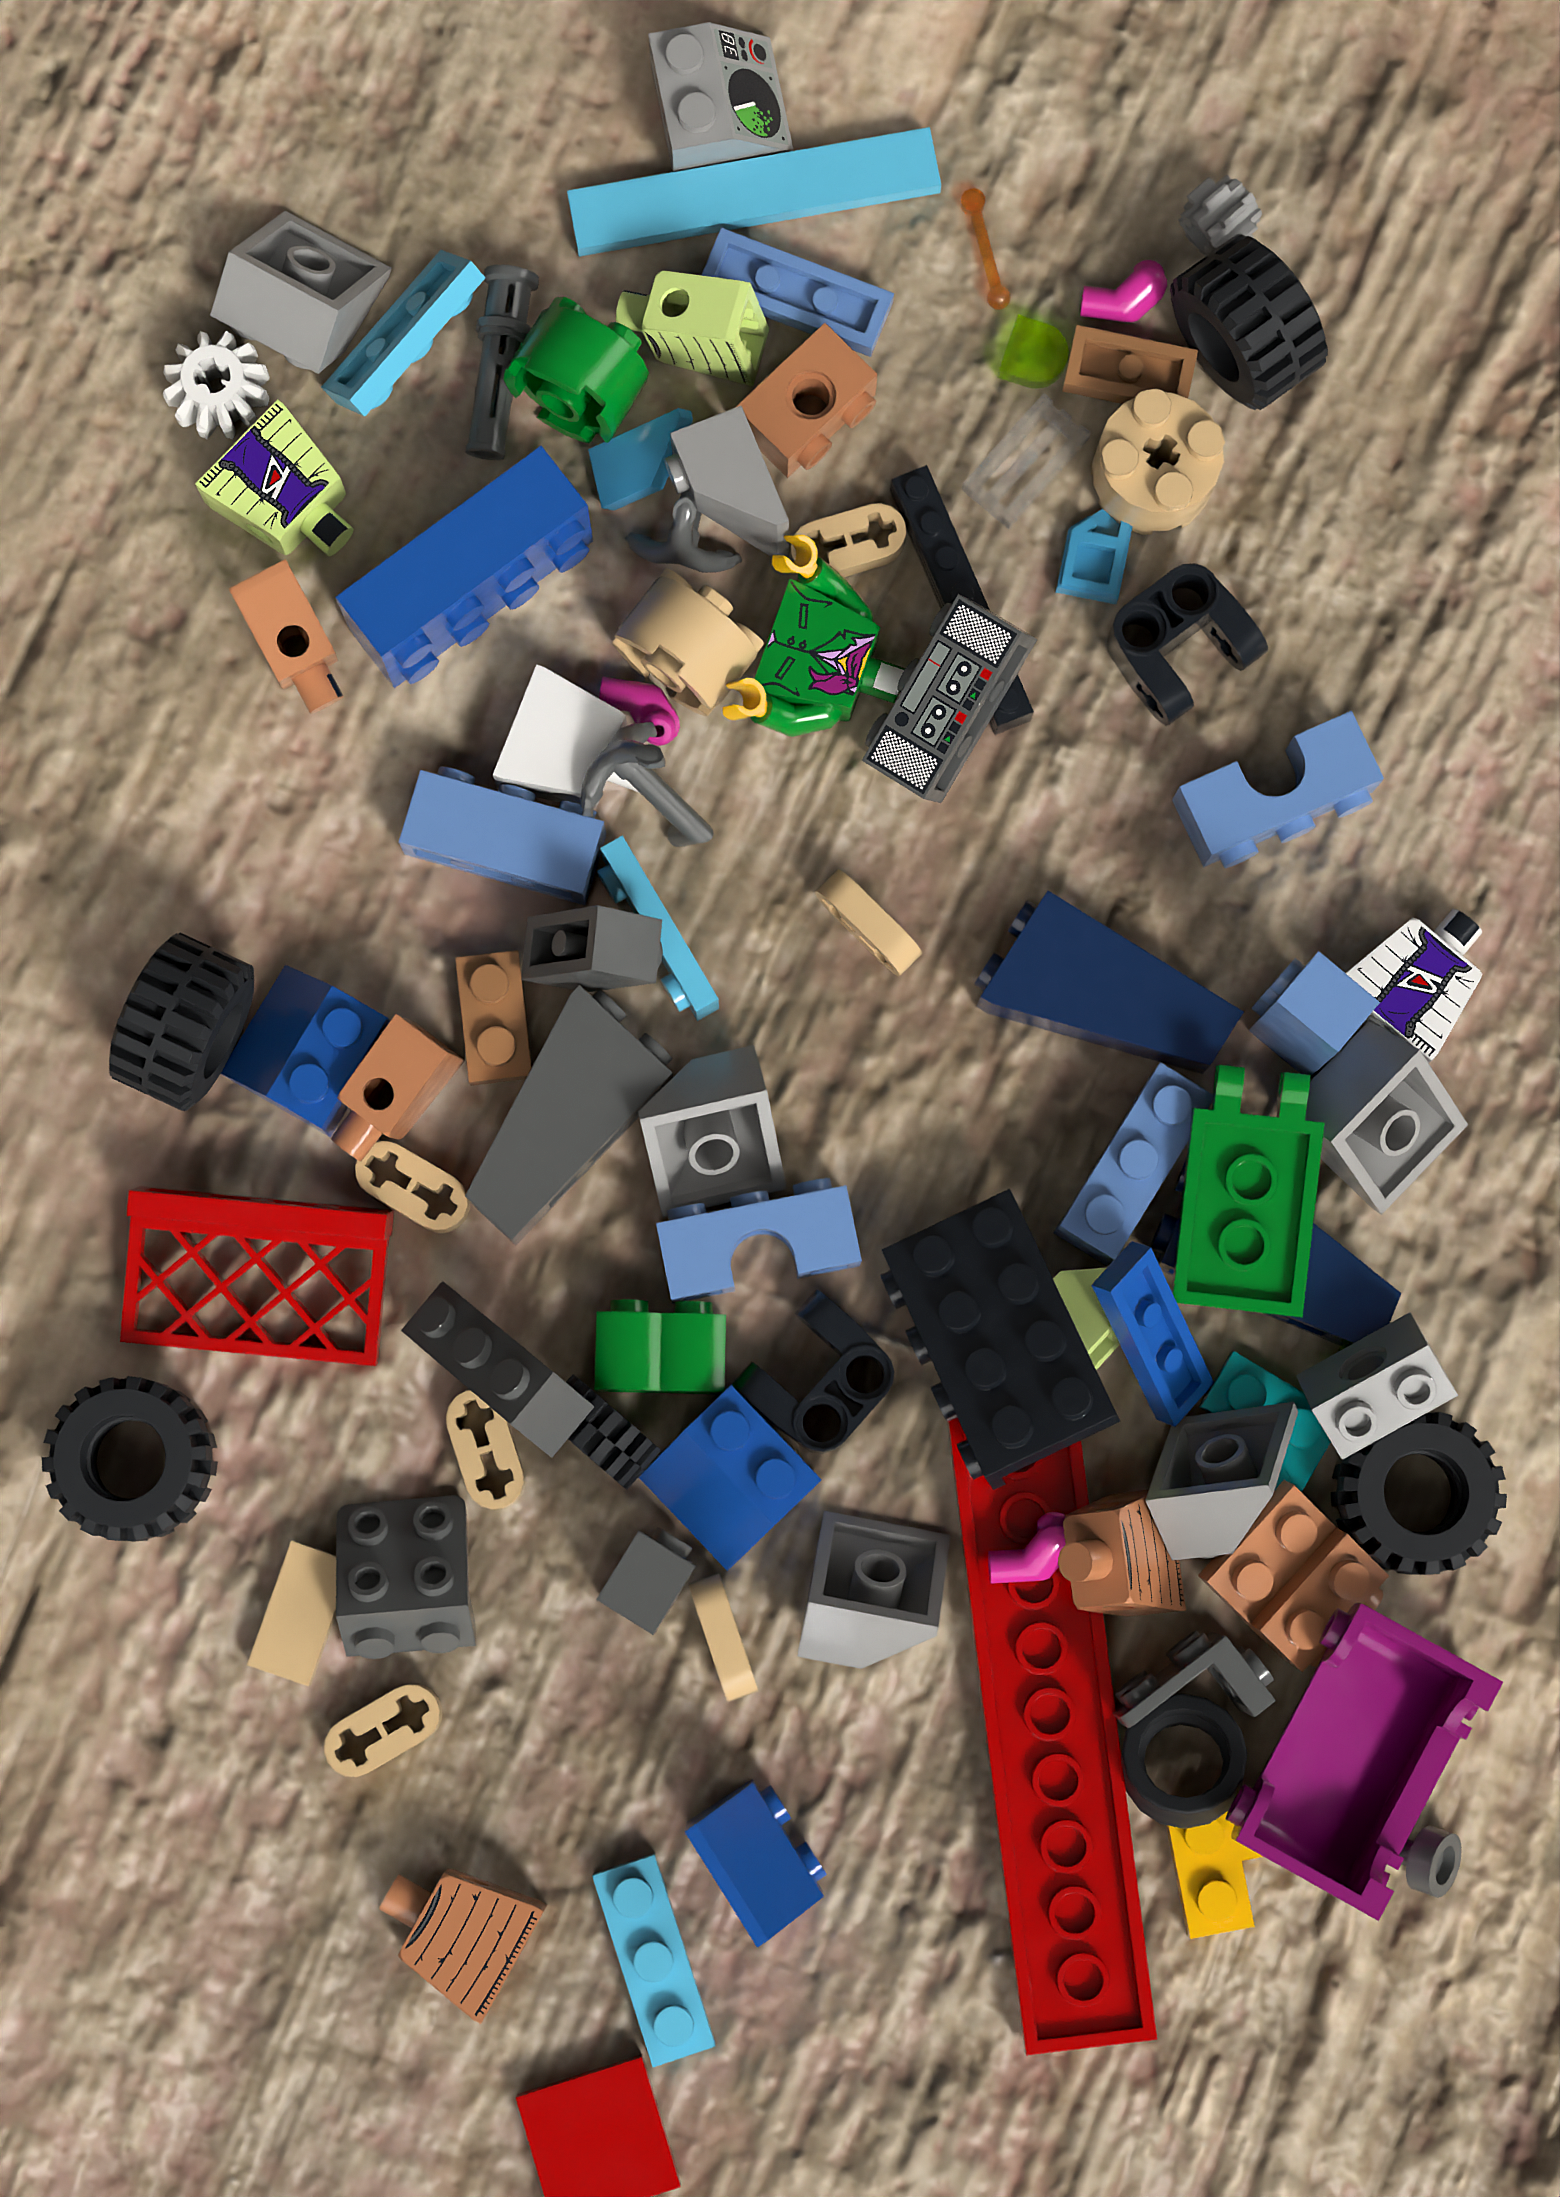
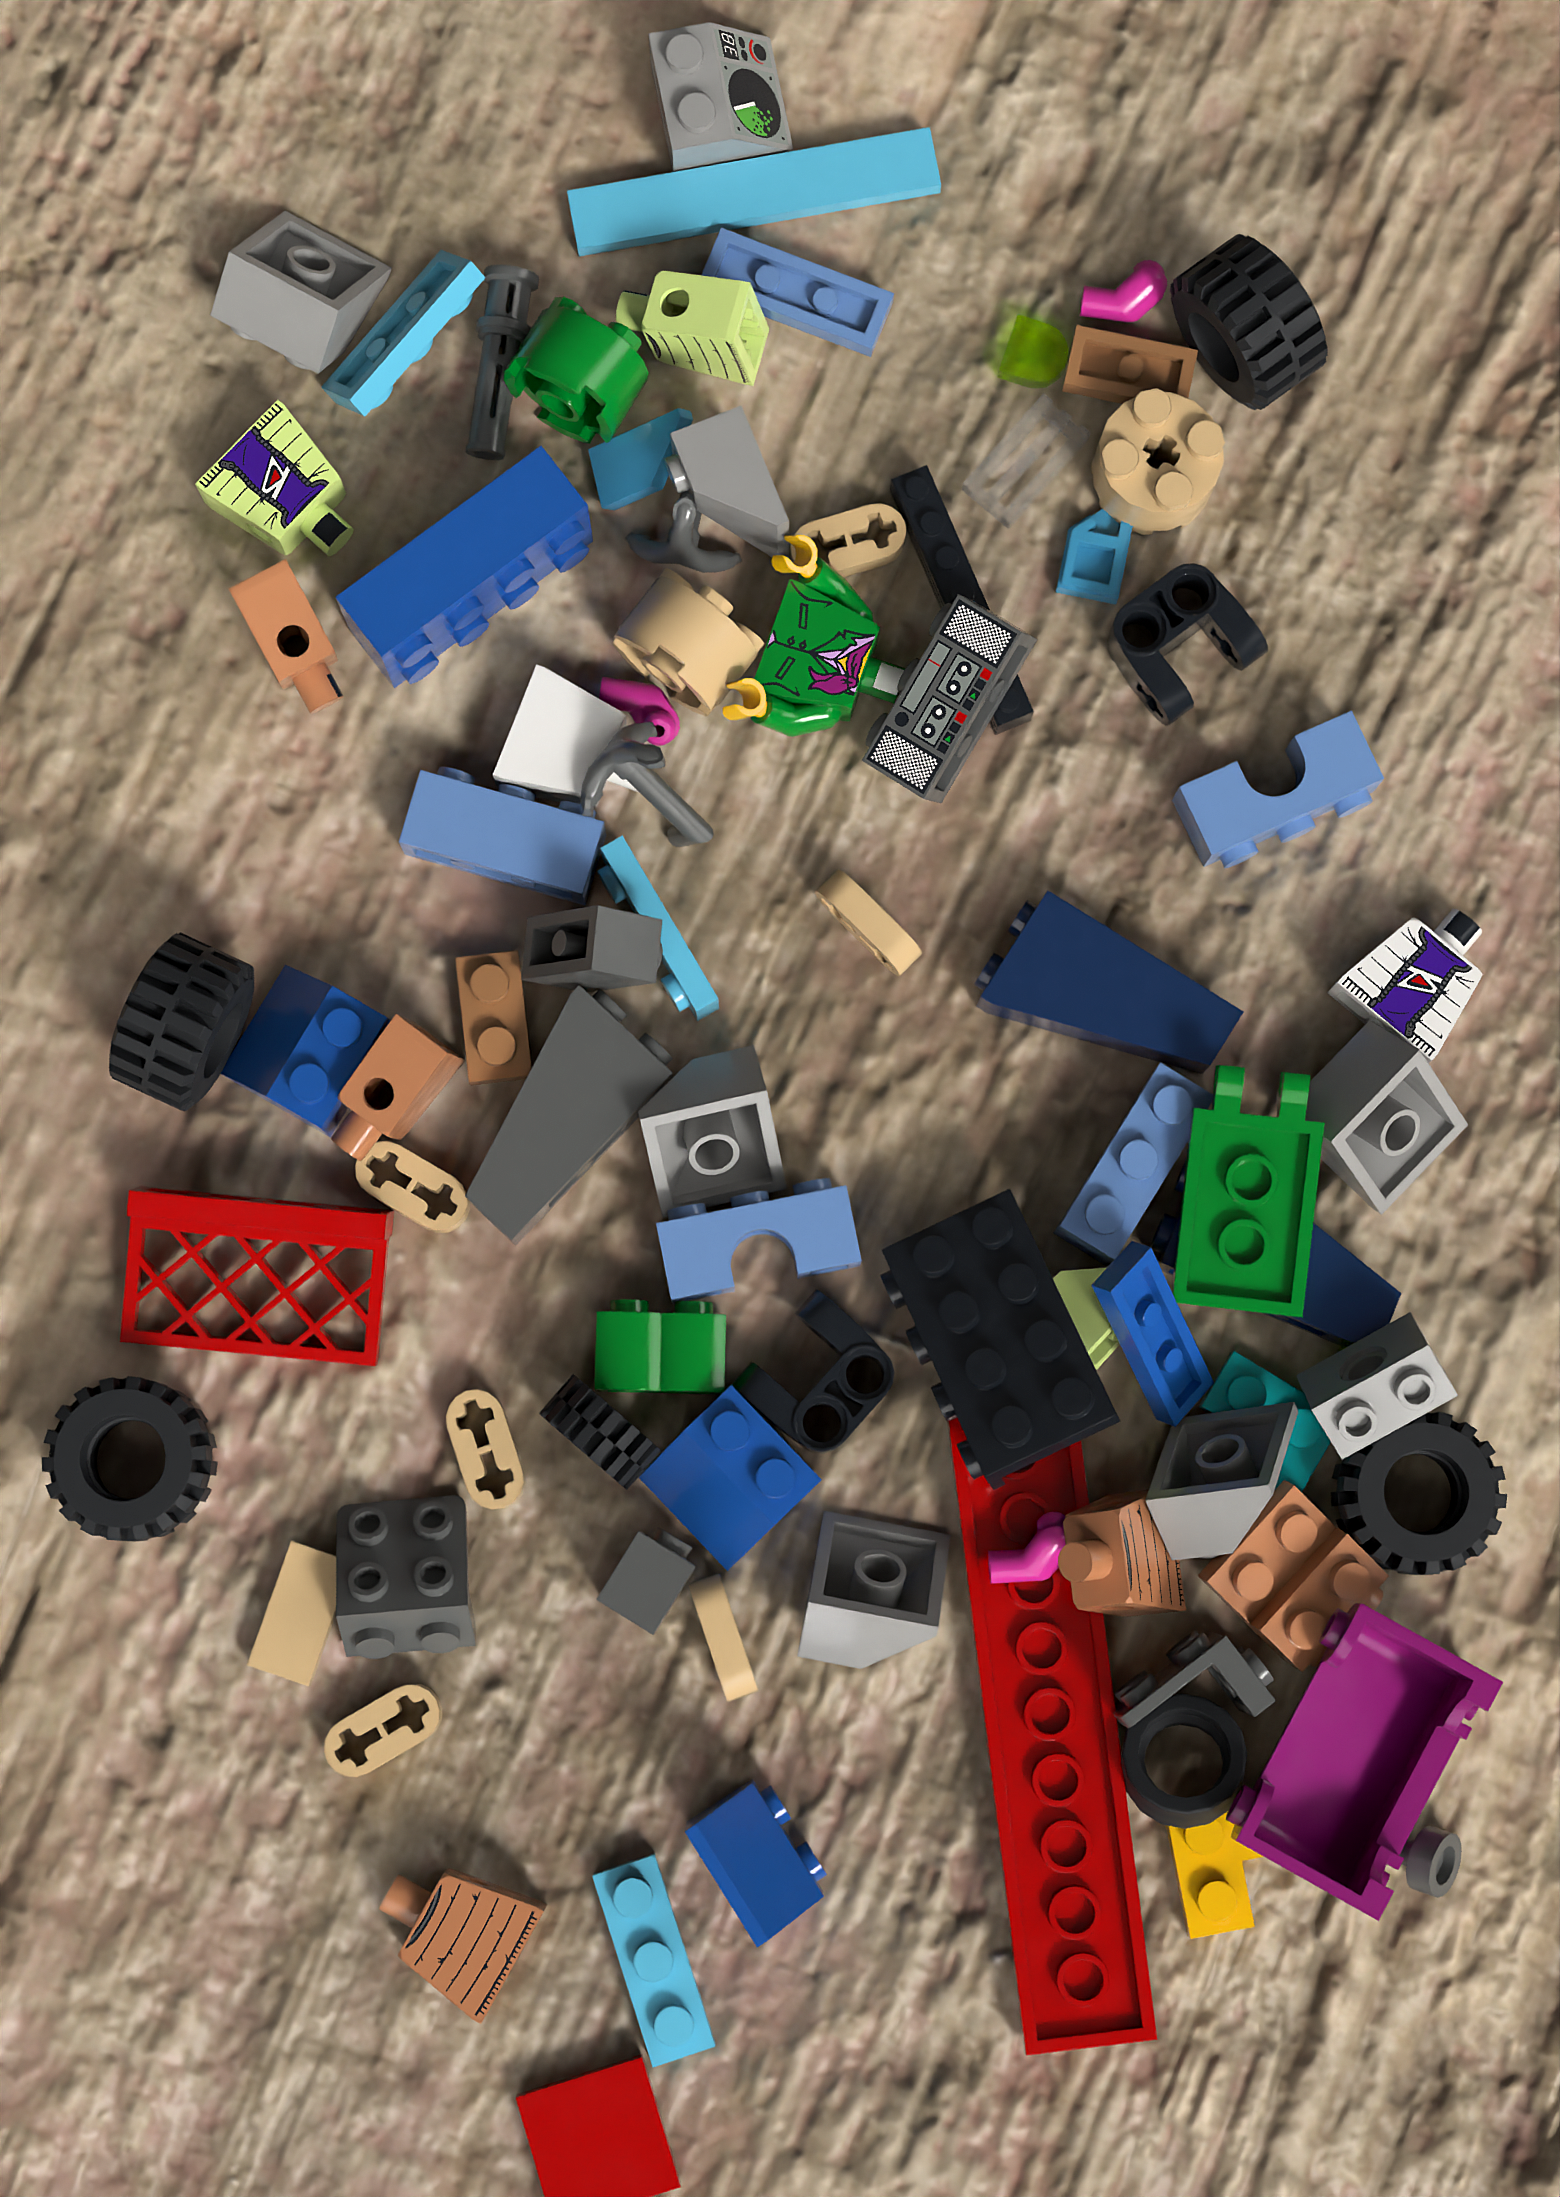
white gear [163,331,270,440] -> none
dark grey brick [401,1281,594,1458] -> none
nougat brick [735,323,878,478] -> none
clear orange hinge [961,188,1011,310] -> none
light grey gear [1179,175,1262,256] -> none
medium blue brick [1249,951,1380,1076] -> none

